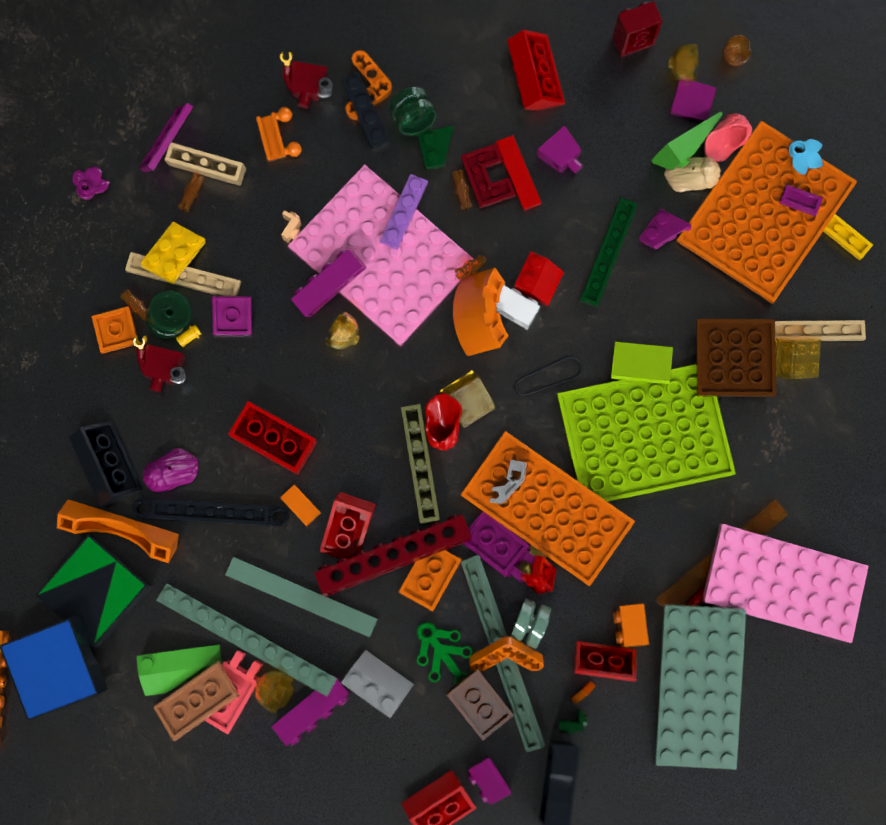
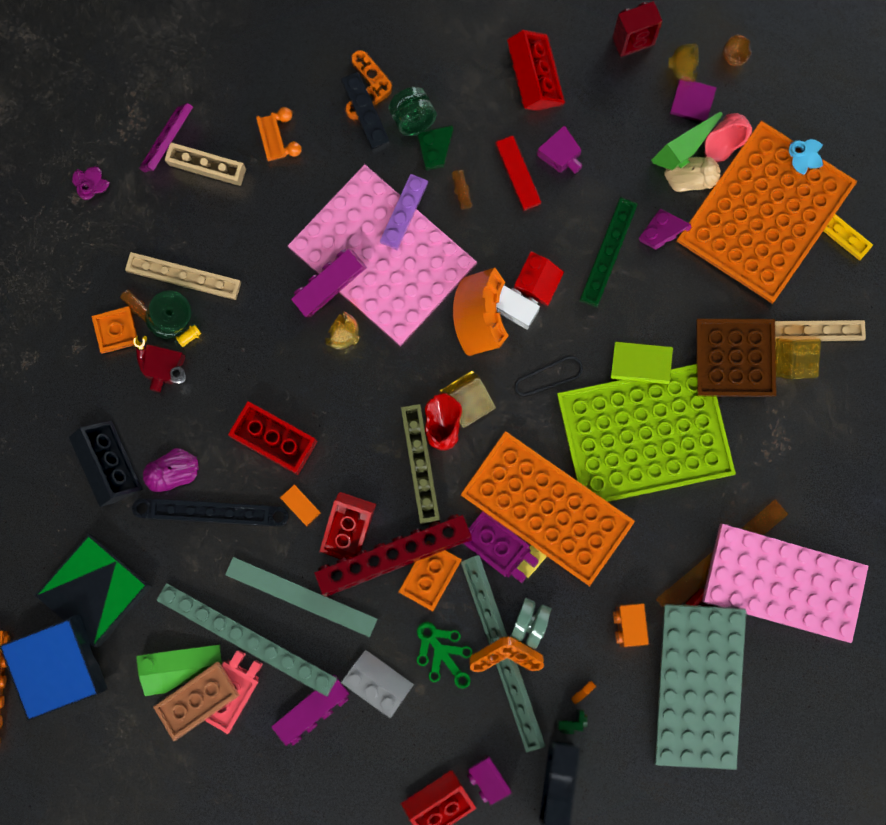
orange arch [57,499,179,563] -> none
yellow plate [140,222,206,284] -> none
clear orange pin [178,173,204,212] -> none
magenta tile [212,296,252,335] -> none
clear yellow cylinder [255,671,294,712] -> none
dark red torso [280,52,333,108] -> none
light nougat bracket [281,210,302,244] -> none
reddish brown plate [445,668,514,741] -> none
clear orange pin [455,256,486,280] -> none
dark red plate [461,144,515,209] -> none
light grey piece [490,460,527,504] -> none
red bracket [521,555,557,594] -> none
red slope [573,641,636,682] -> none
magenta tile [779,185,823,217] -> none

